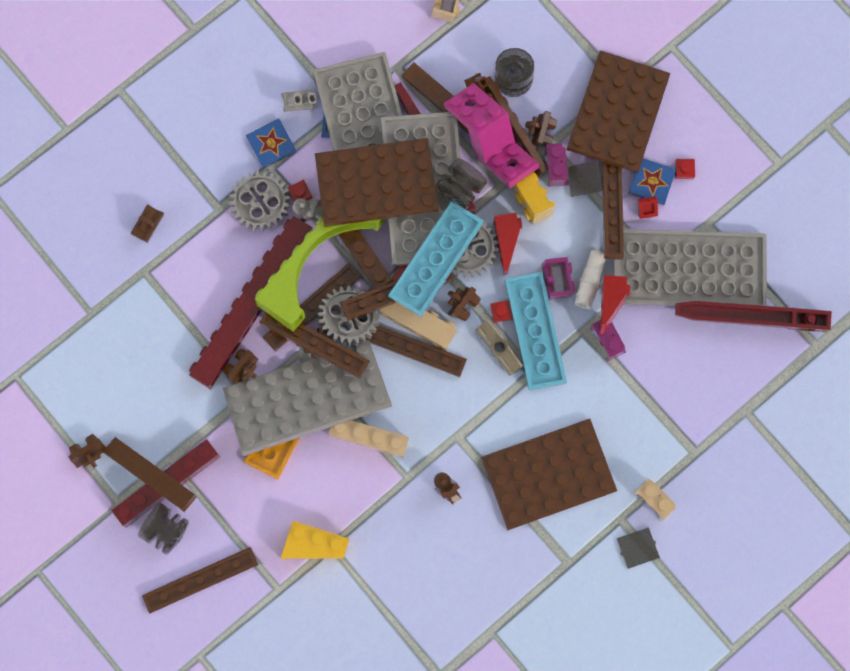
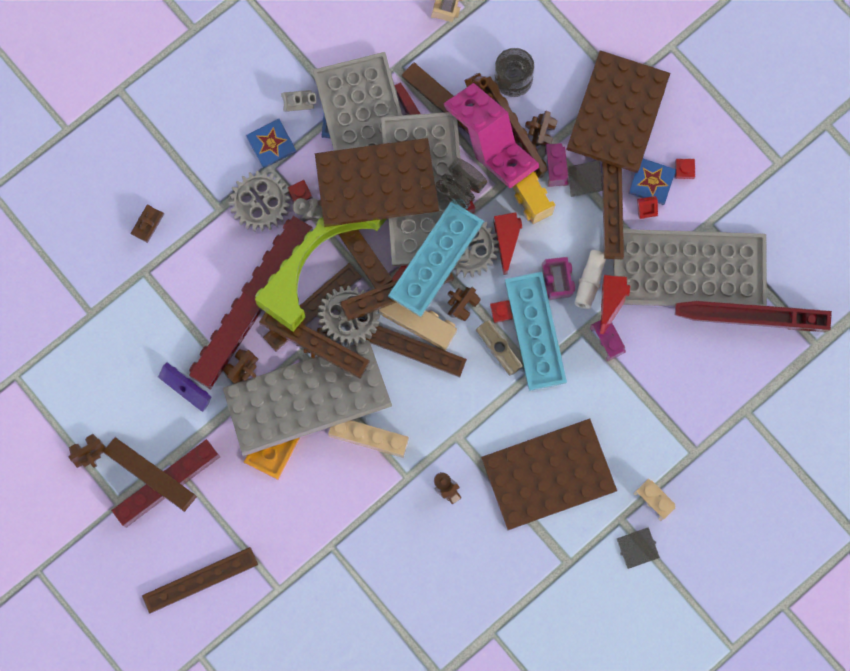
clear smoke wheel [138,502,189,555] -> none
yellow wedge [280,521,350,560] -> none
none -> dark purple tile [158,362,212,412]

